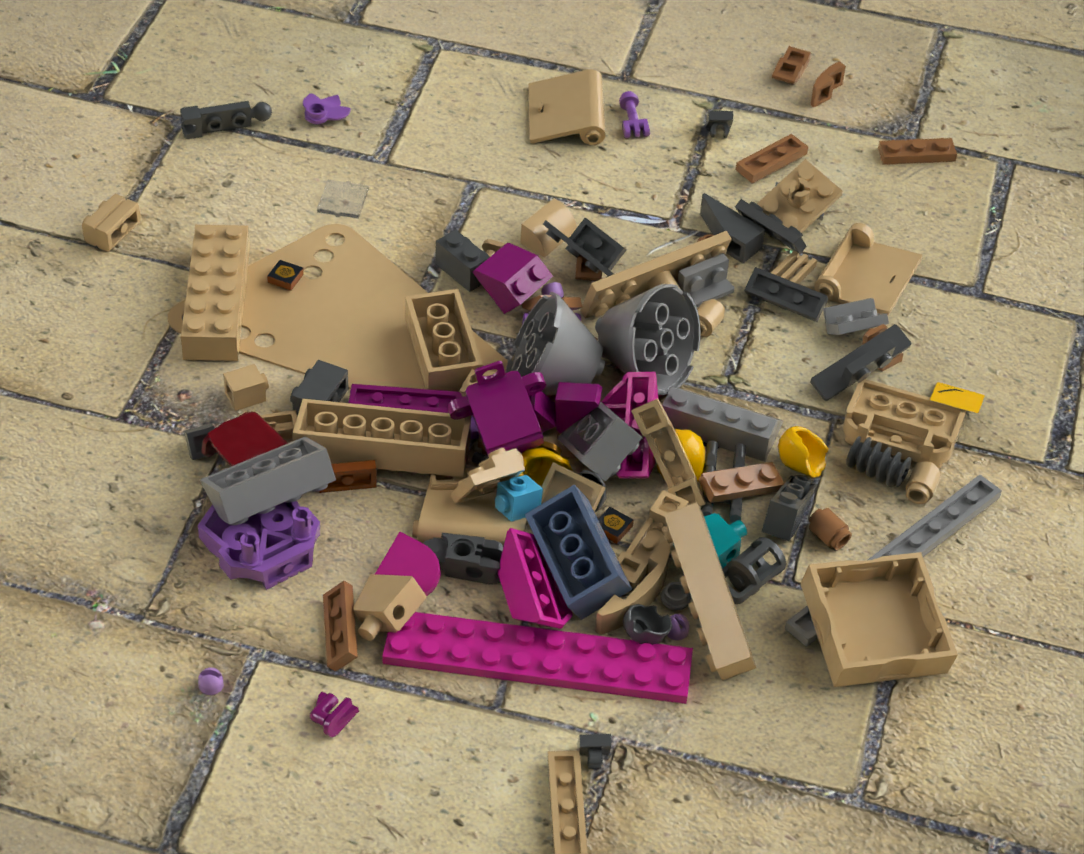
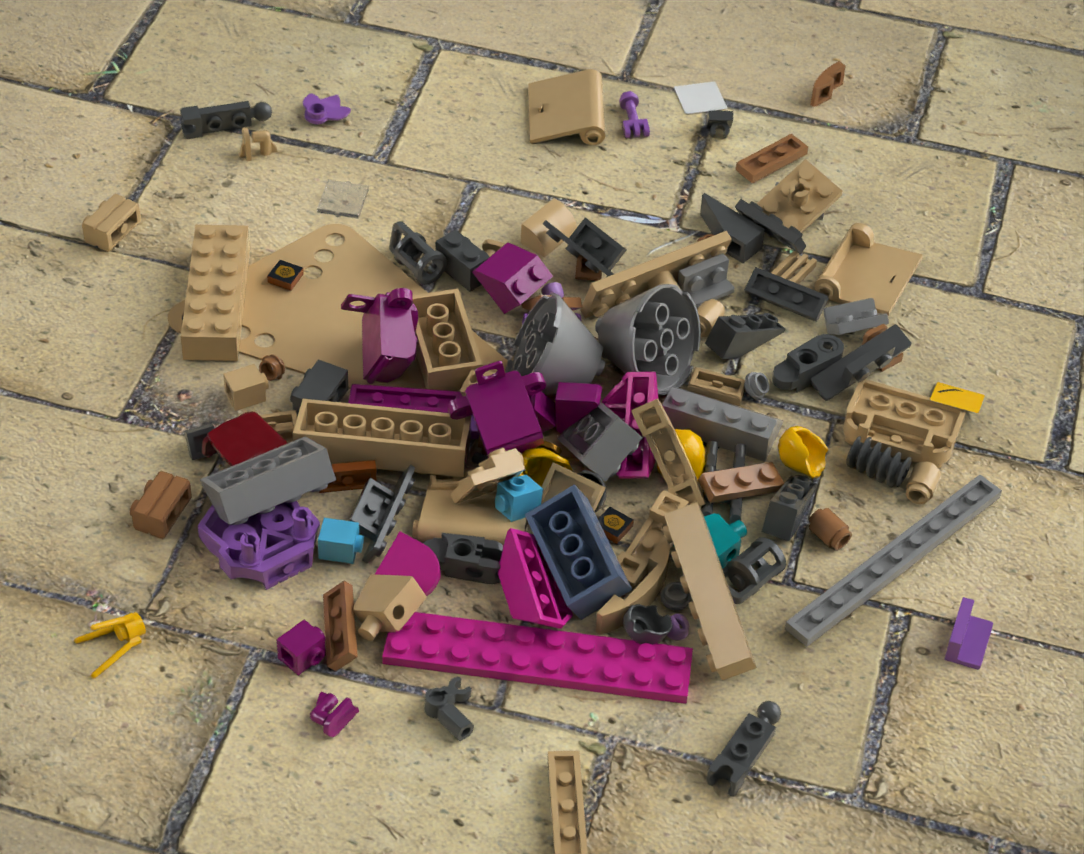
lavender hinge [198,667,224,695] -> none
dark grey tile [577,734,612,769] -> none
medium nougat slope [772,46,811,85] -> none
tan tile [801,552,958,687] -> none
medium nougat plate [878,138,957,165] -> none
none -> yellow plant [74,612,146,678]
none -> medium nougat brick [130,471,192,539]
none -> tan piece [239,127,278,161]
none -> medium nougat plate [259,354,285,381]
none -> magenta brick [276,619,326,676]
none -> medium azure brick [318,518,364,564]
none -> magenta piece [341,288,418,384]
none -> dark grey bracket [348,465,416,563]
none -> dark grey piece [389,221,447,285]
none -> dark grey bar [424,676,474,741]
none -> white sticker [674,81,727,114]
none -> tan tile [687,367,746,406]
none -> dark grey slope [705,313,786,359]
none -> dark grey plate [707,701,781,797]
none -> light grey plate [744,372,769,399]
none -> dark grey piece [772,334,844,393]
none -> medium lavender panel [944,597,993,670]

